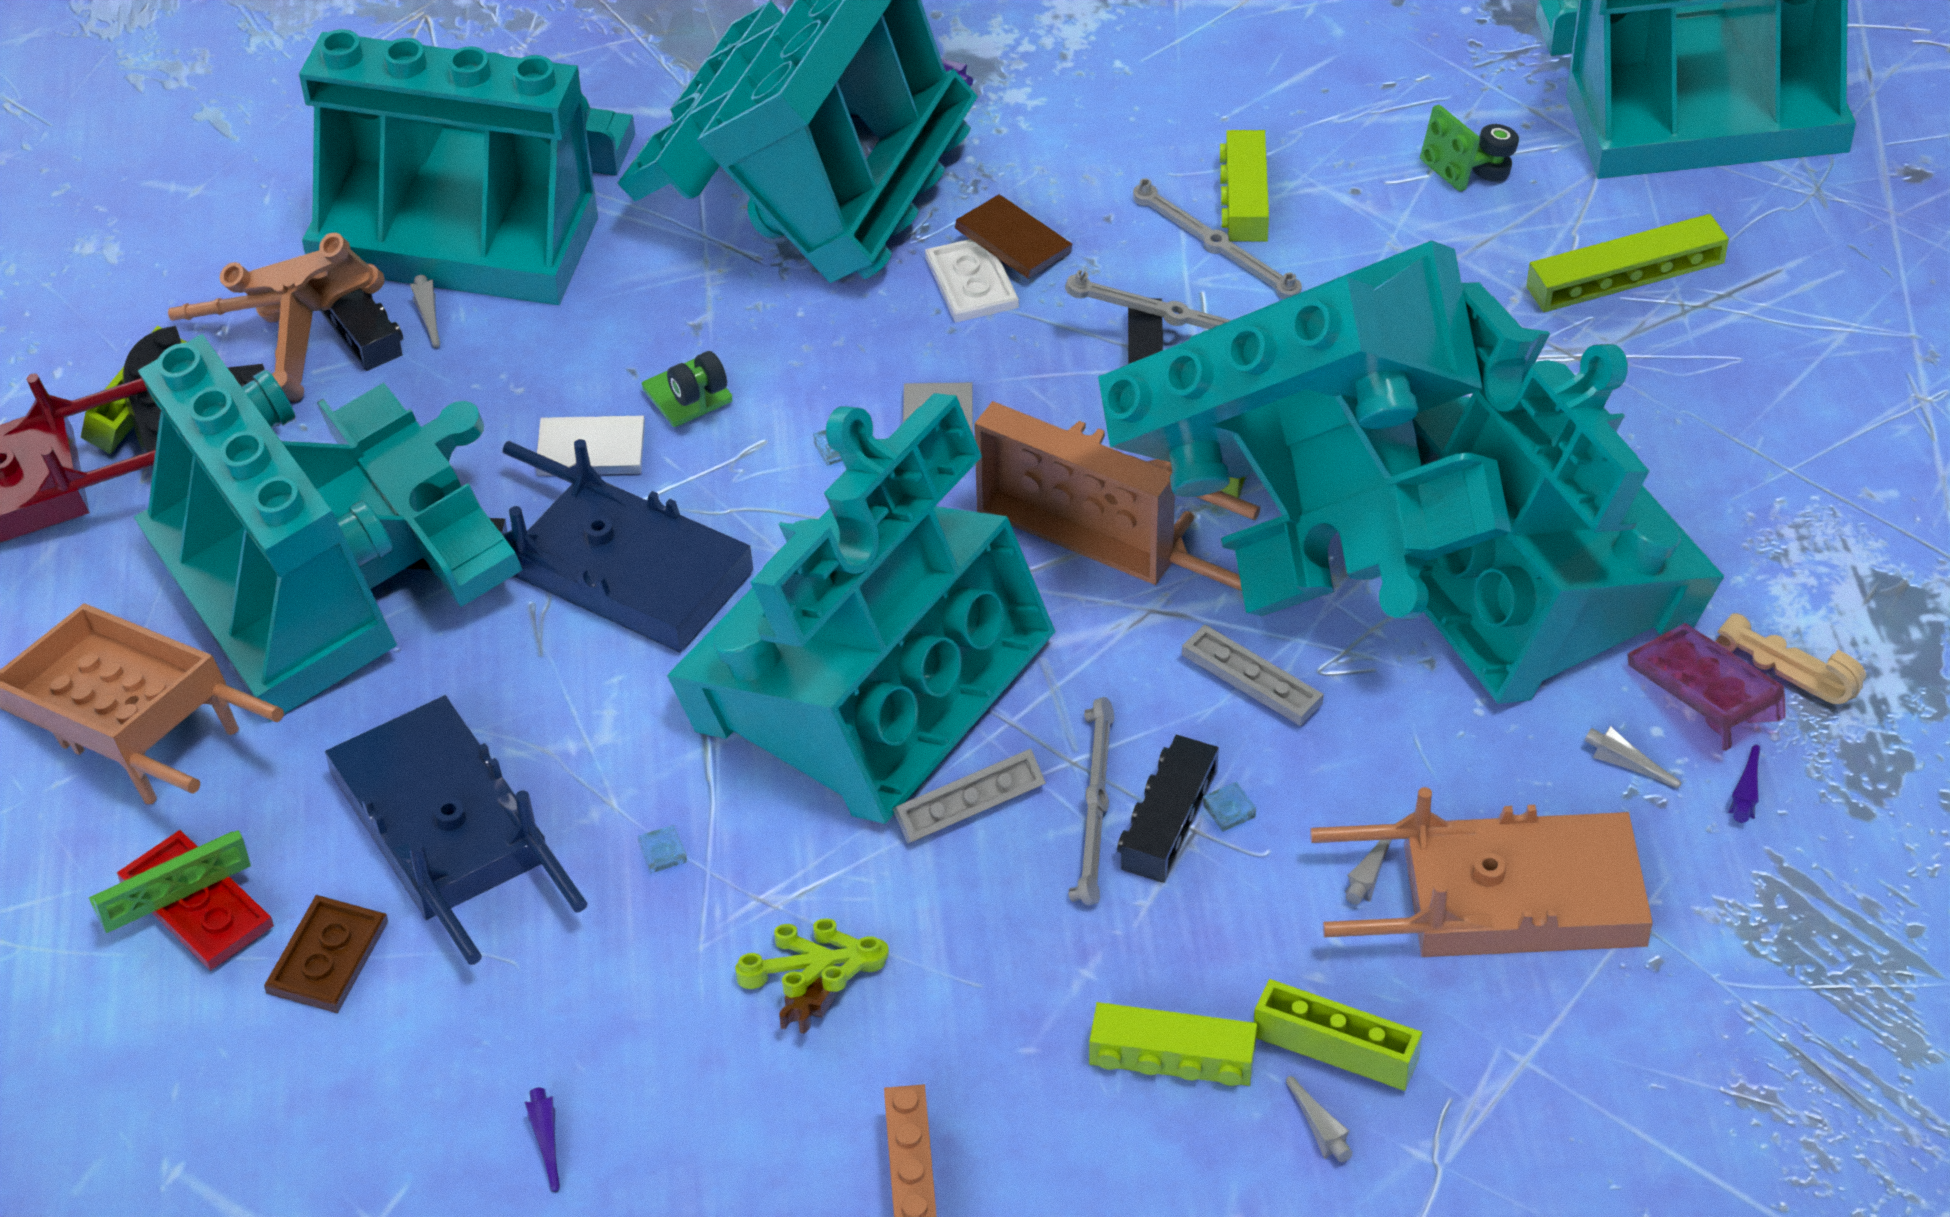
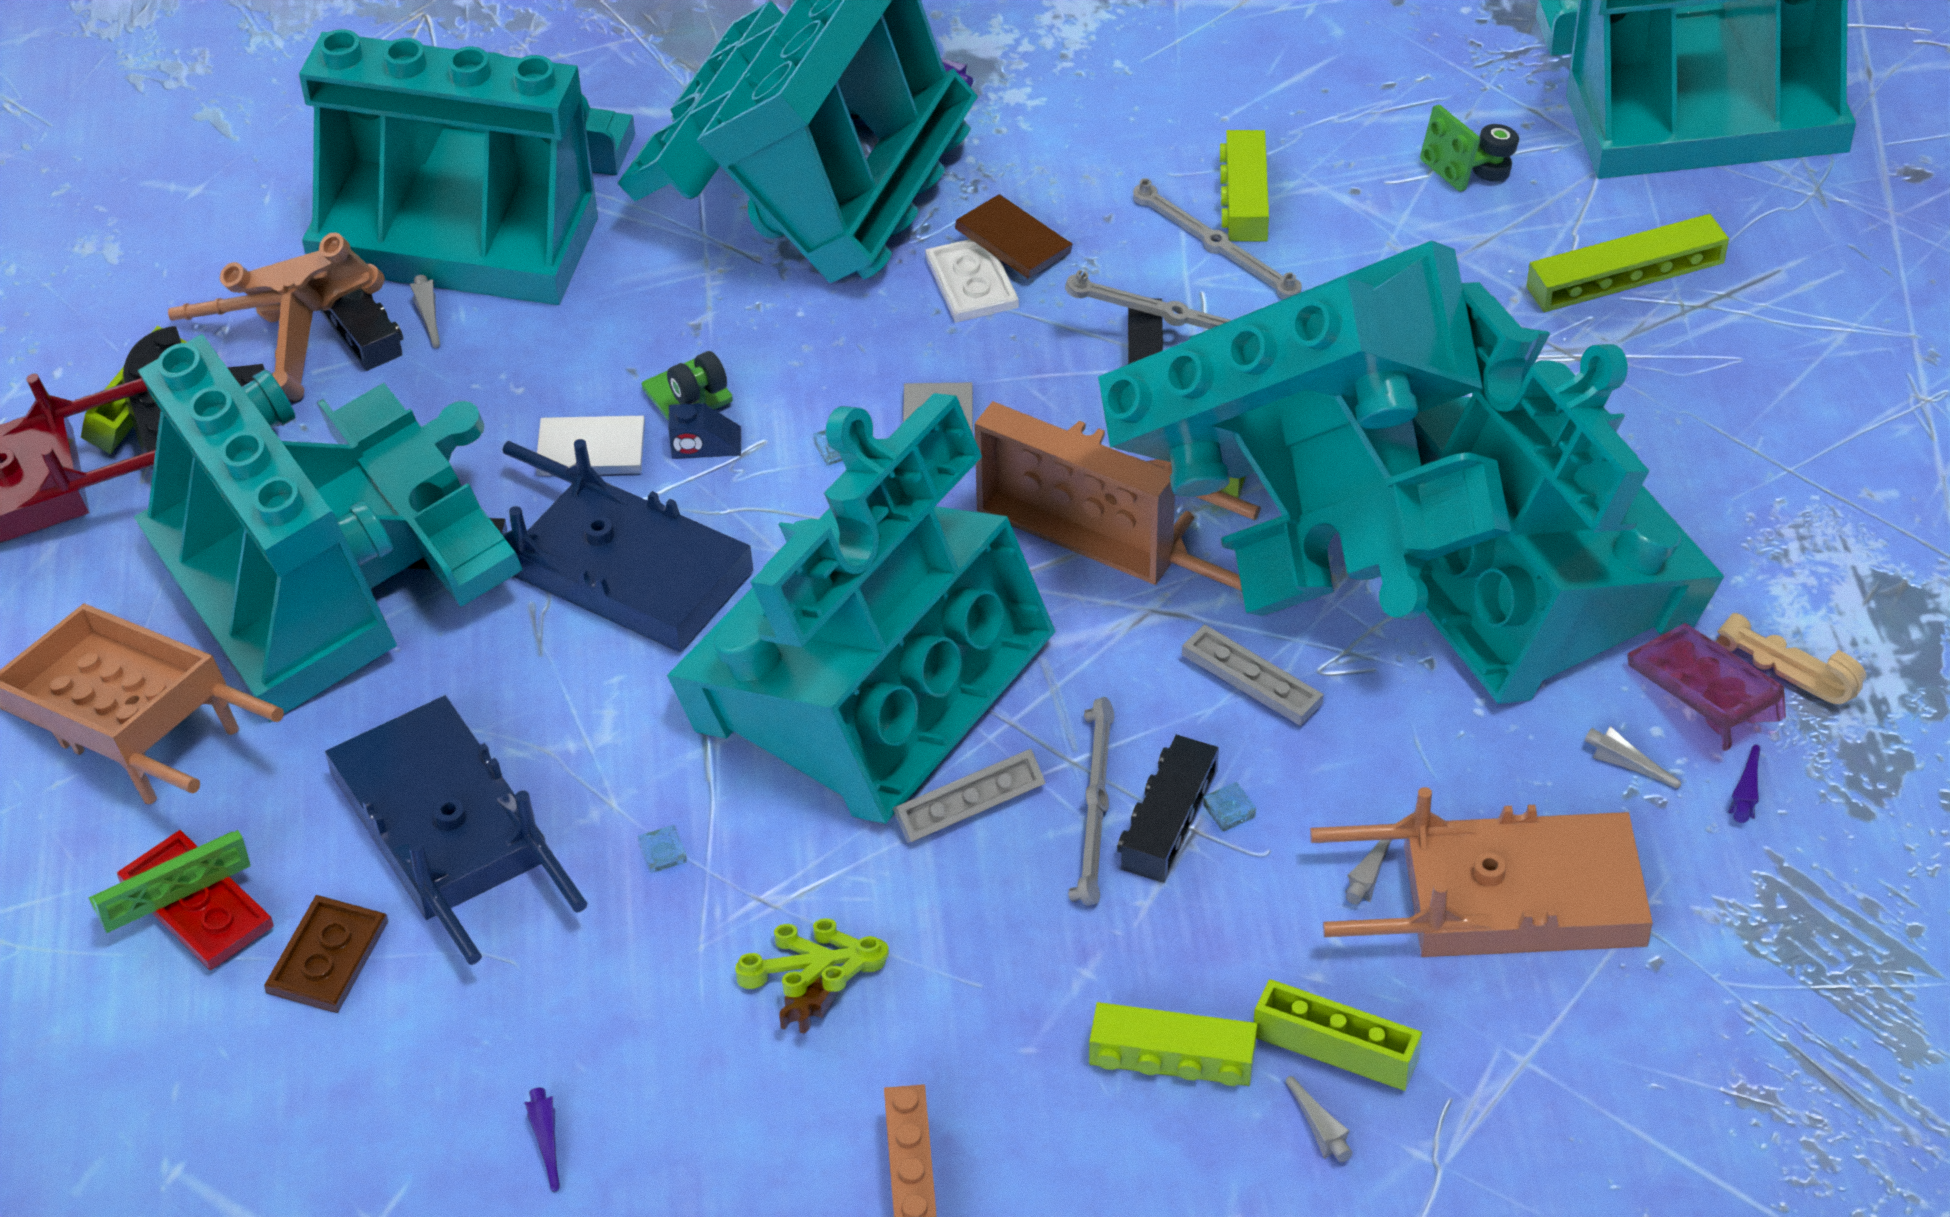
none -> dark blue slope [668,403,741,459]

